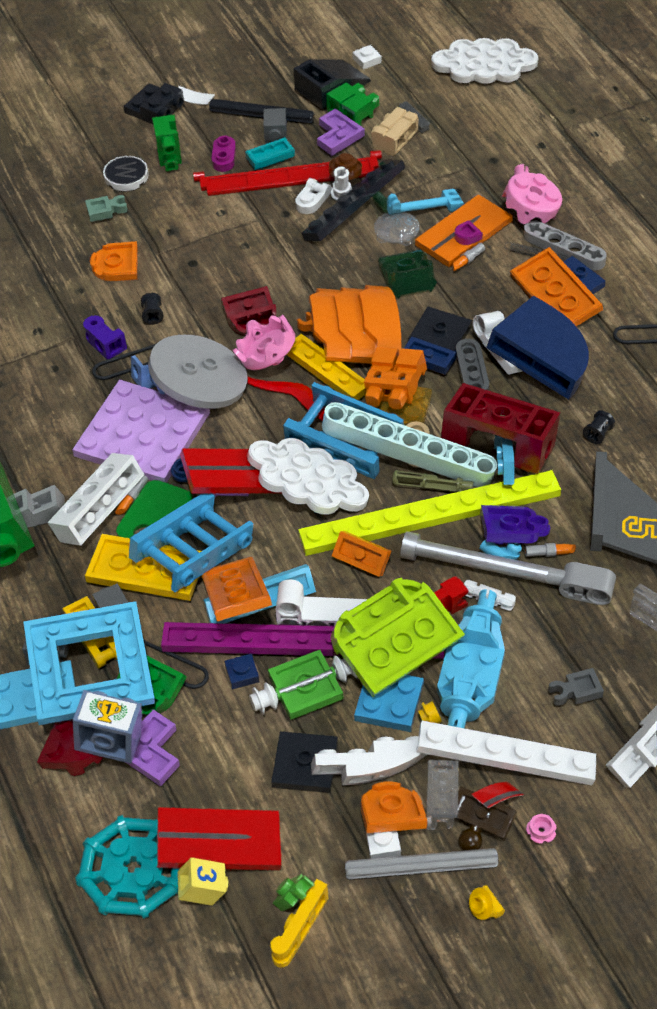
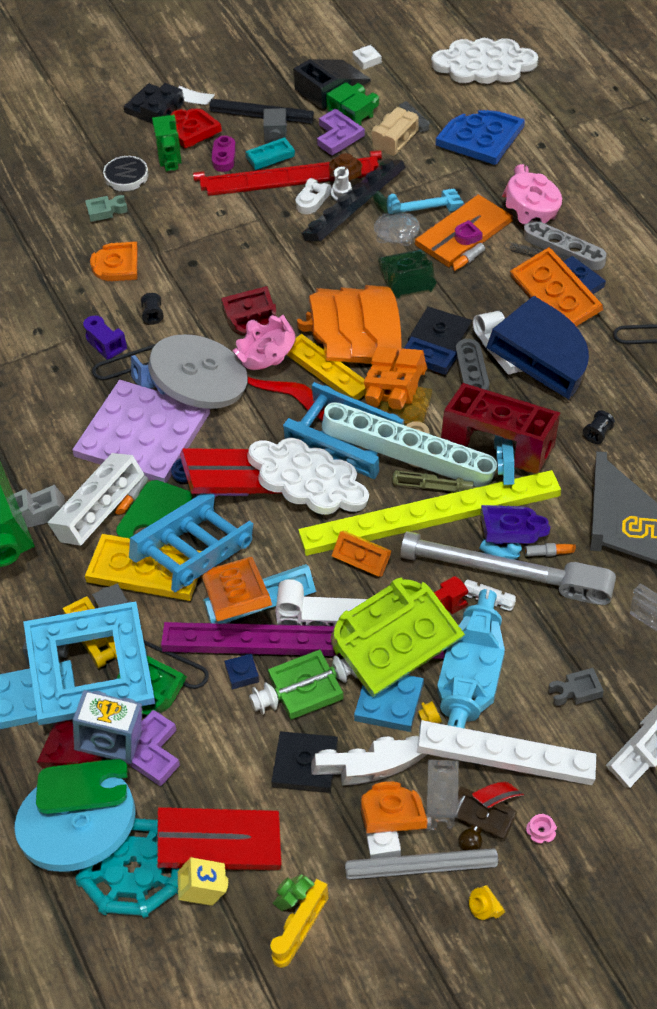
none -> medium azure plate [15,777,136,872]
none -> green piece [36,759,128,814]
none -> red plate [171,108,222,148]
none -> blue plate [436,110,525,165]

